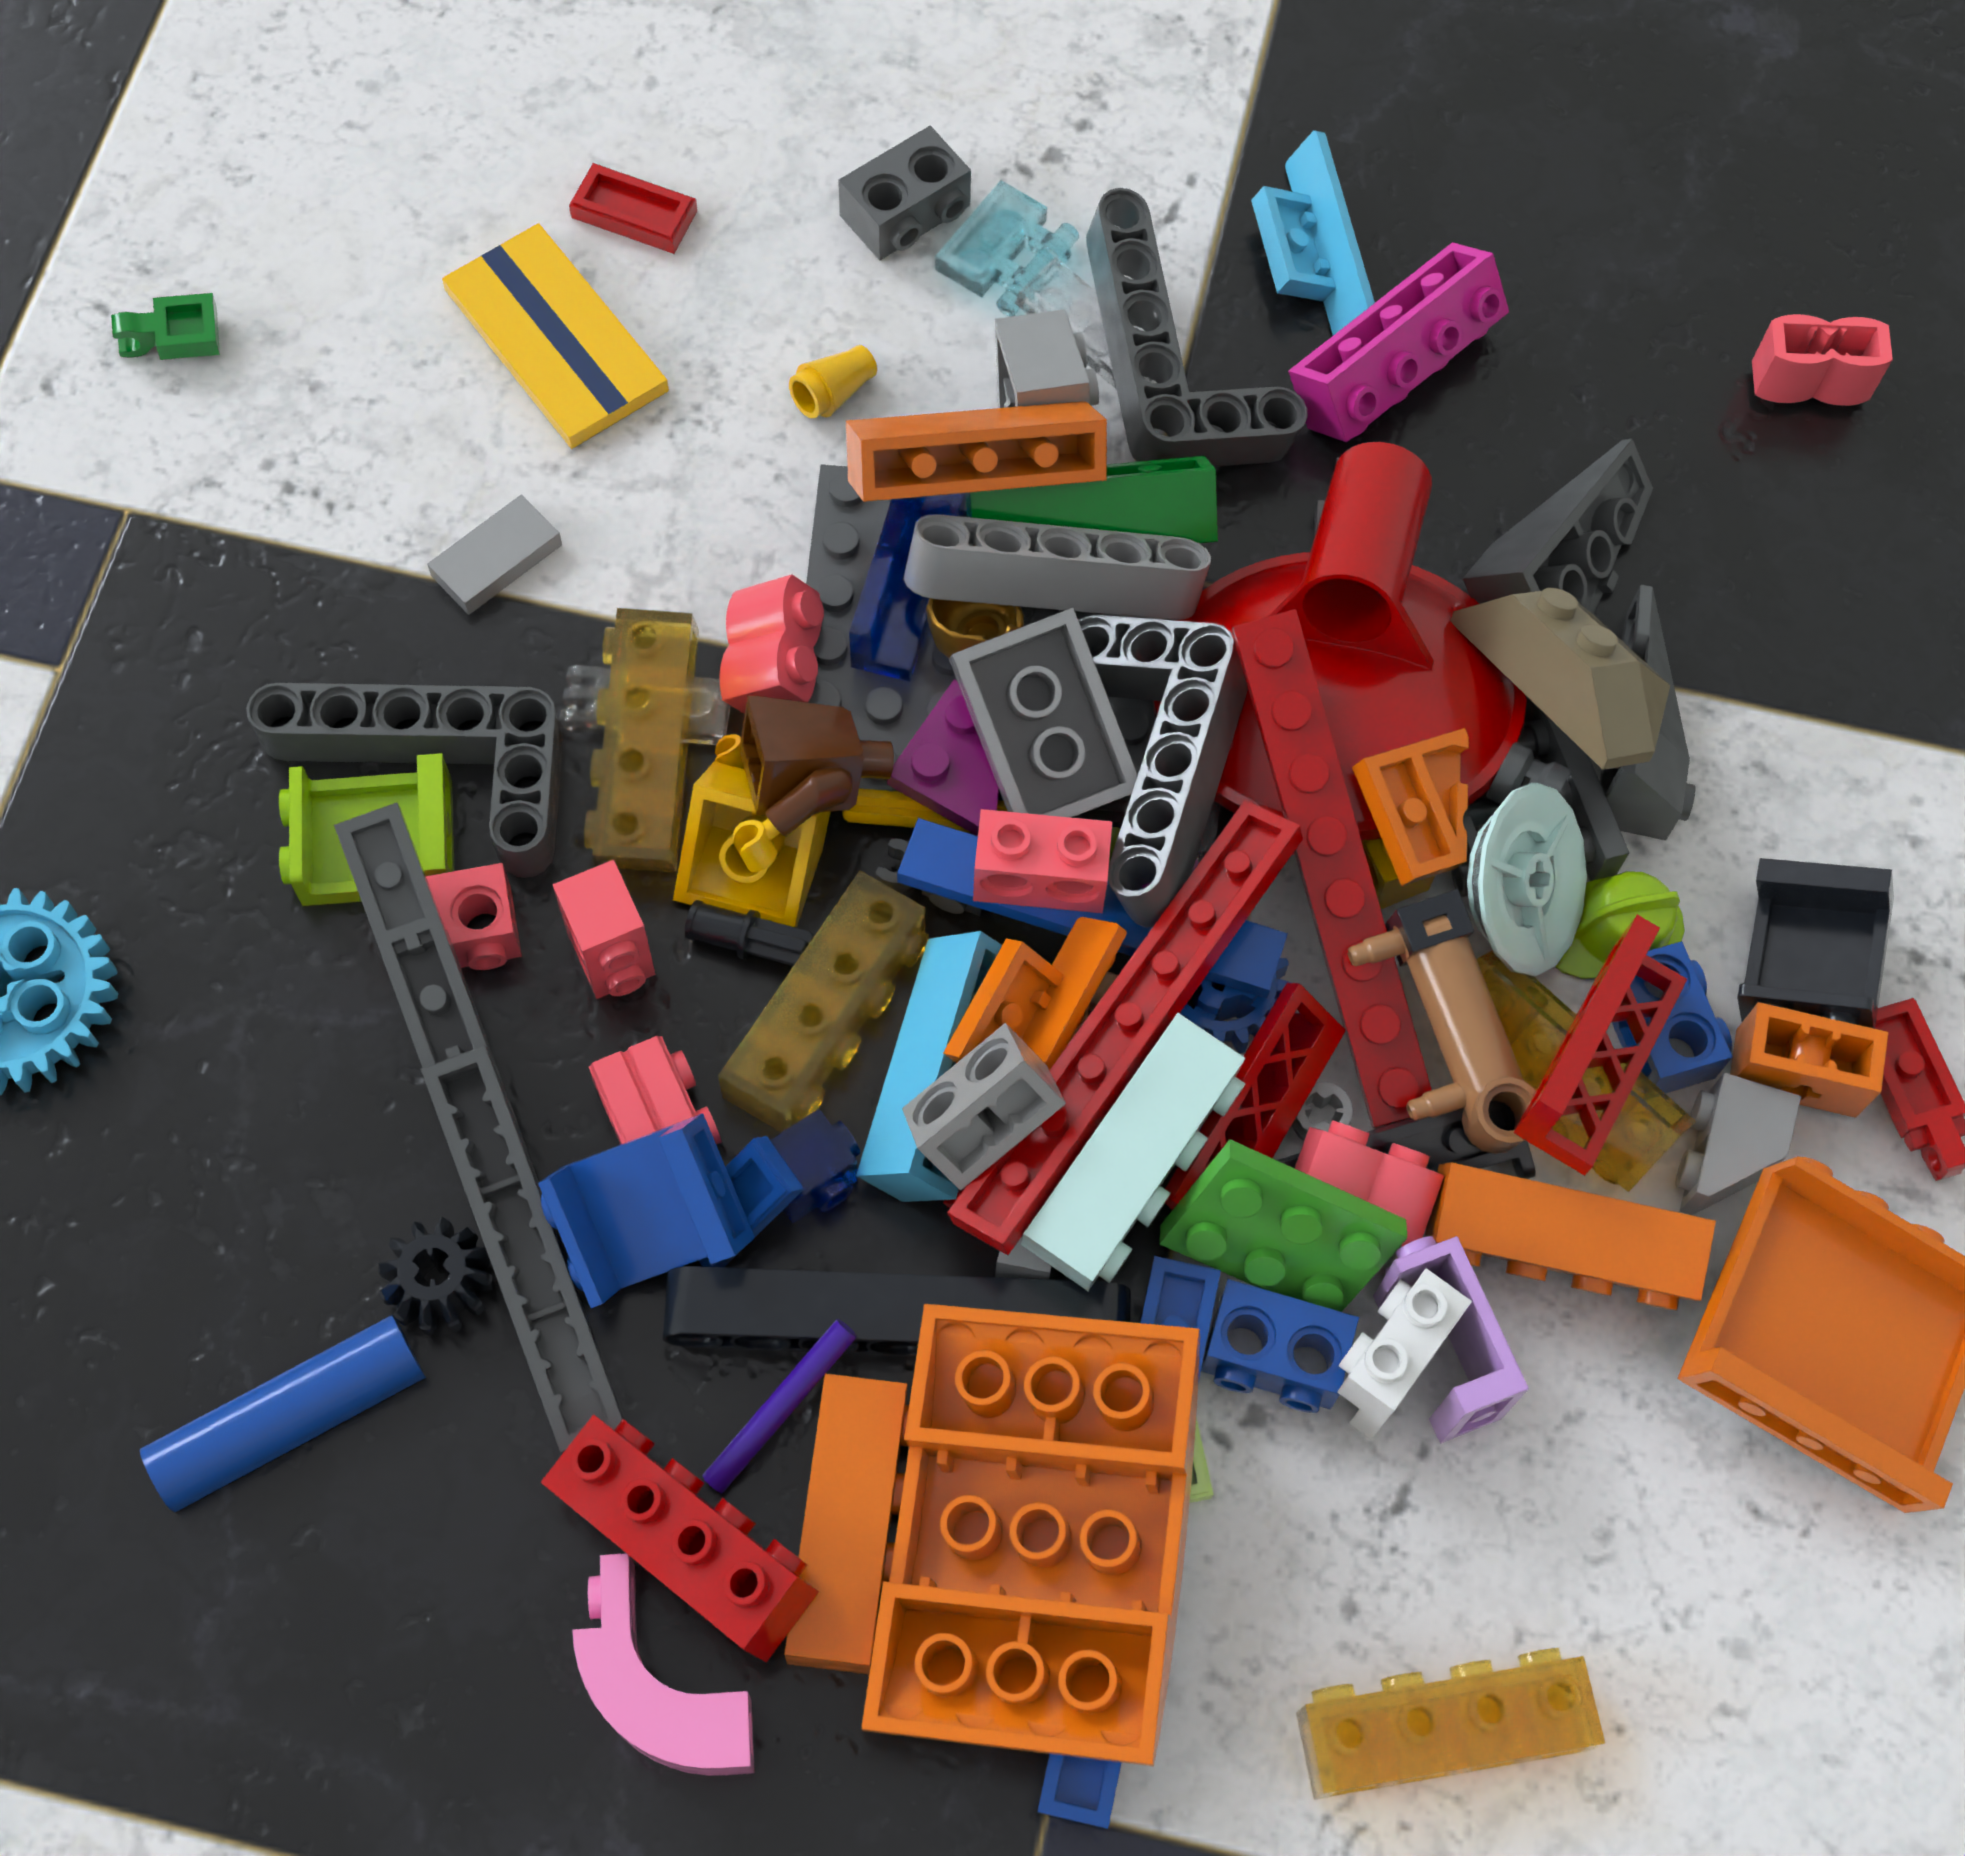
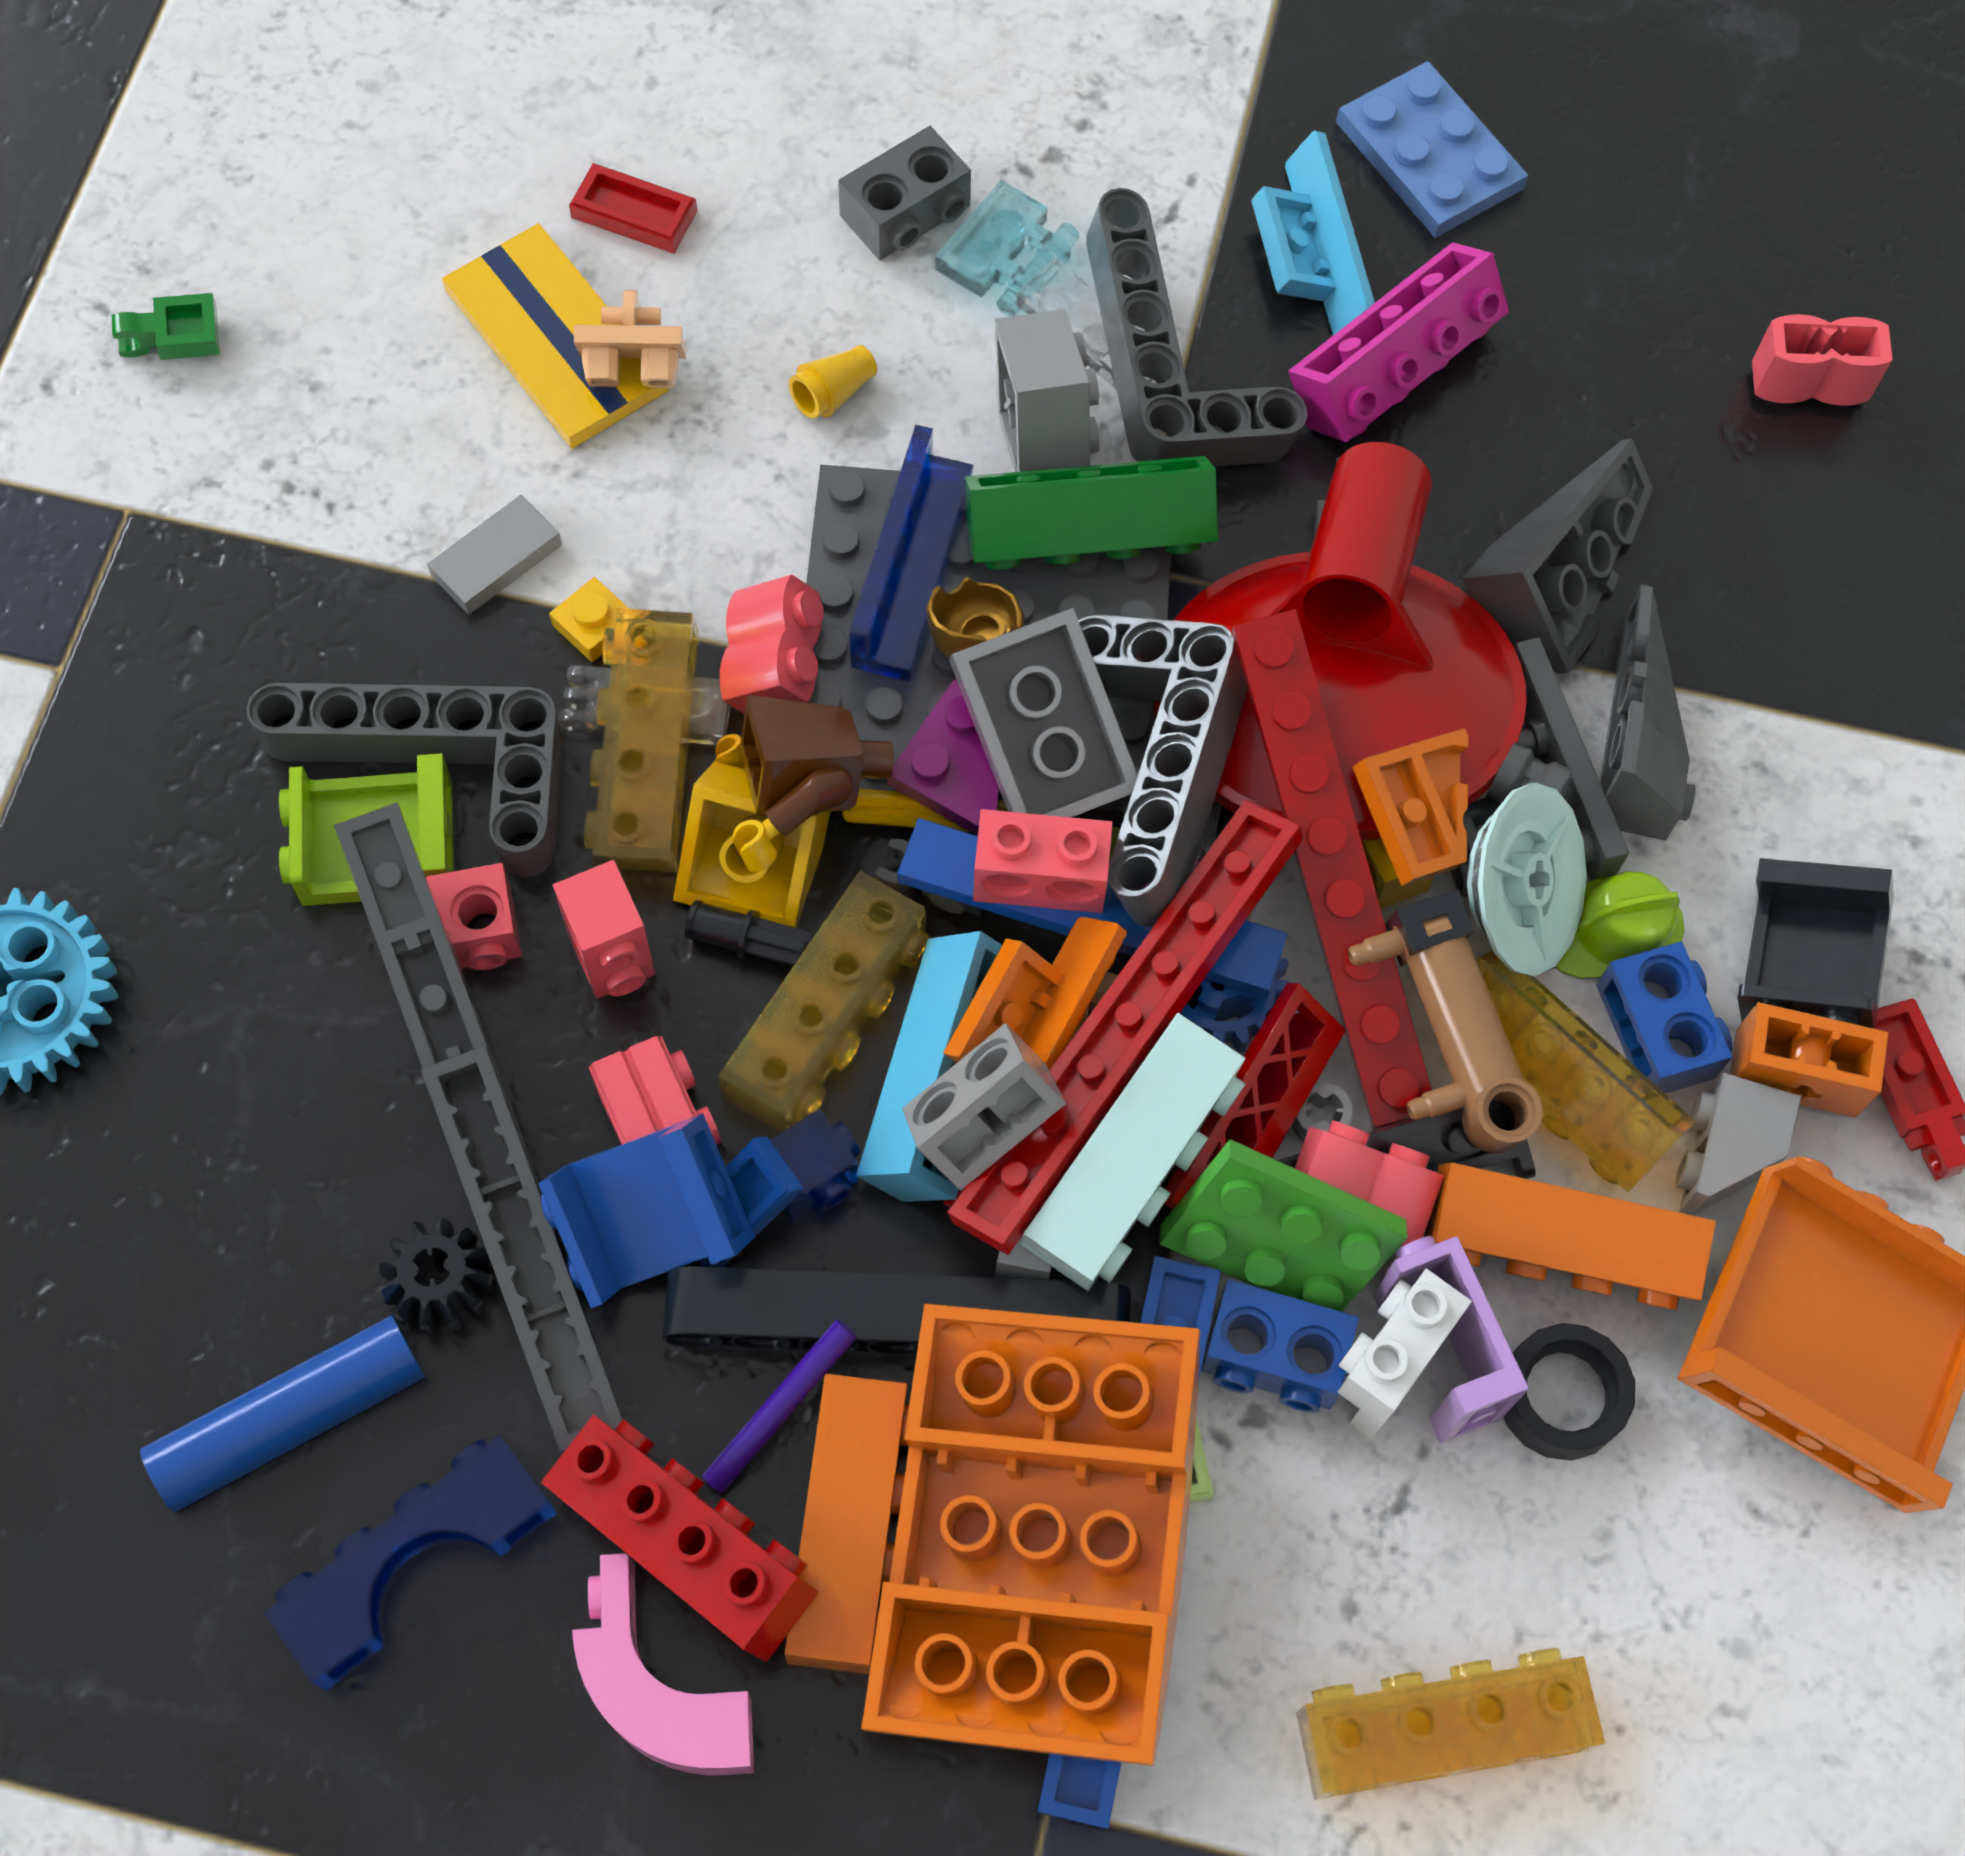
orange brick [846,401,1107,502] -> none
light grey beam [904,515,1211,620] -> none
dark tan wedge [1450,588,1670,770] -> none
red fence [1513,914,1687,1176] -> none
none -> clear blue arch [264,1435,557,1691]
none -> yellow plate [549,576,652,678]
none -> light nougat hips [574,290,687,388]
none -> medium blue plate [1336,61,1528,238]
none -> black tyre [1504,1323,1635,1461]

